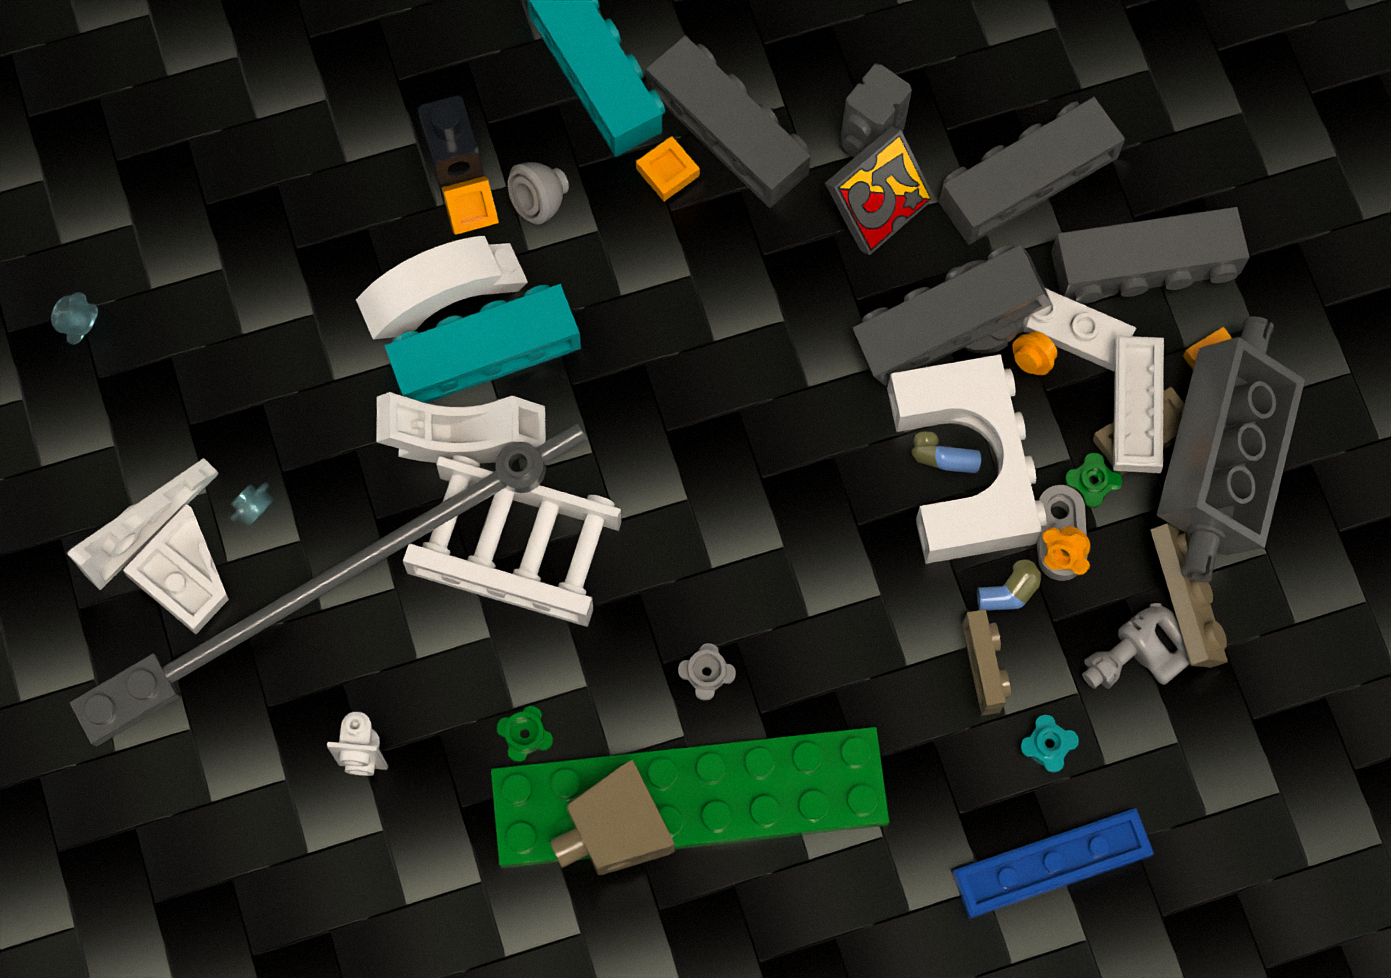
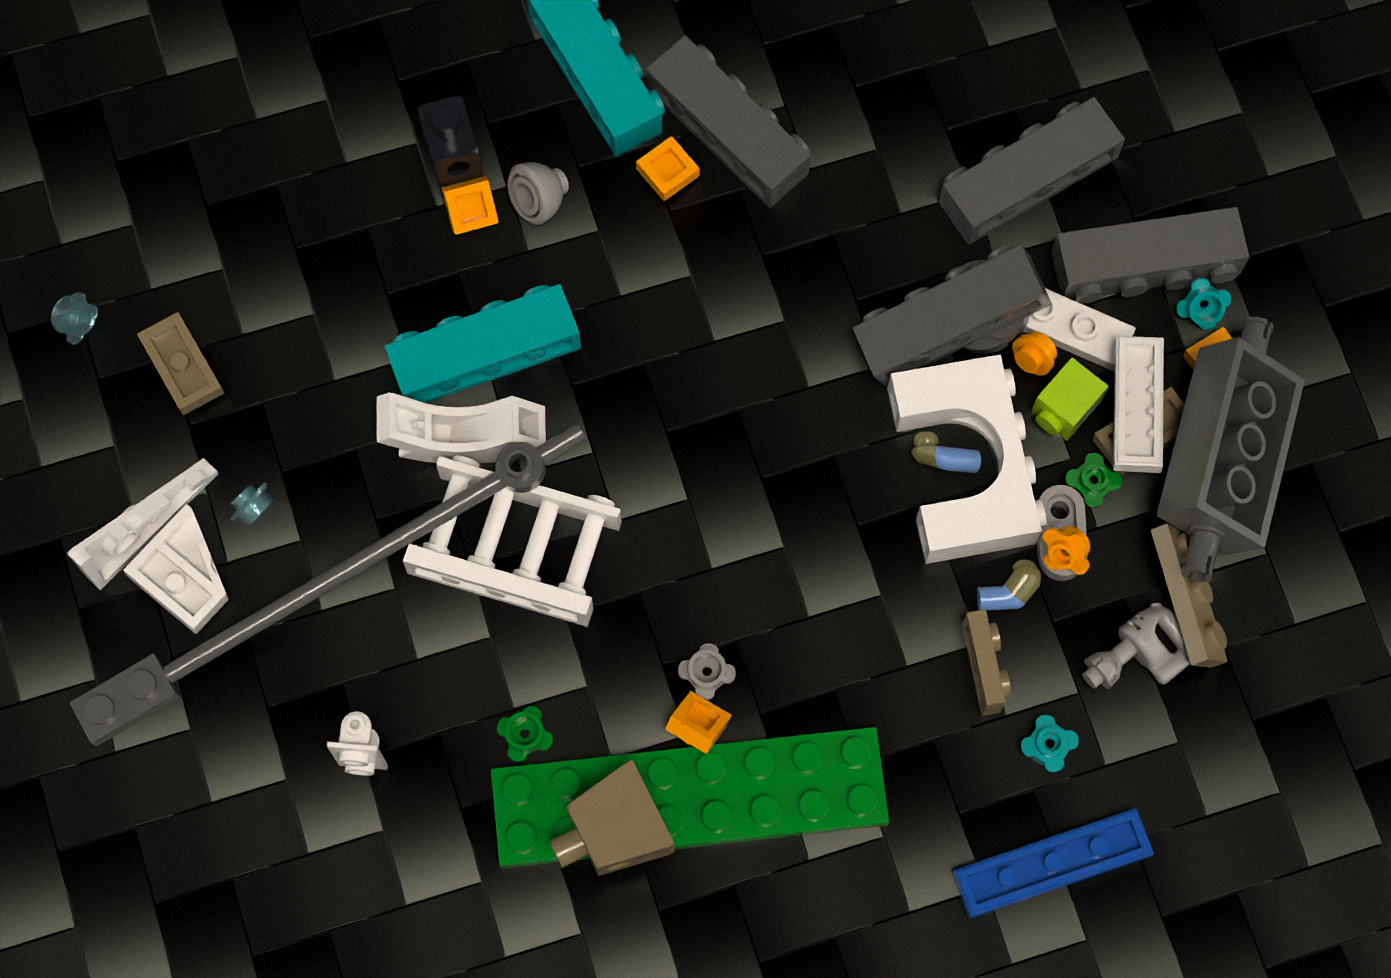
white arch [356,236,527,339] -> none
tile [825,126,935,255] -> none
dark grey brick [840,64,912,158] -> none
none -> dark tan plate [137,312,224,415]
none -> light orange plate [665,691,732,754]
none -> lime brick [1031,358,1109,441]
none -> teal plate [1176,277,1231,330]

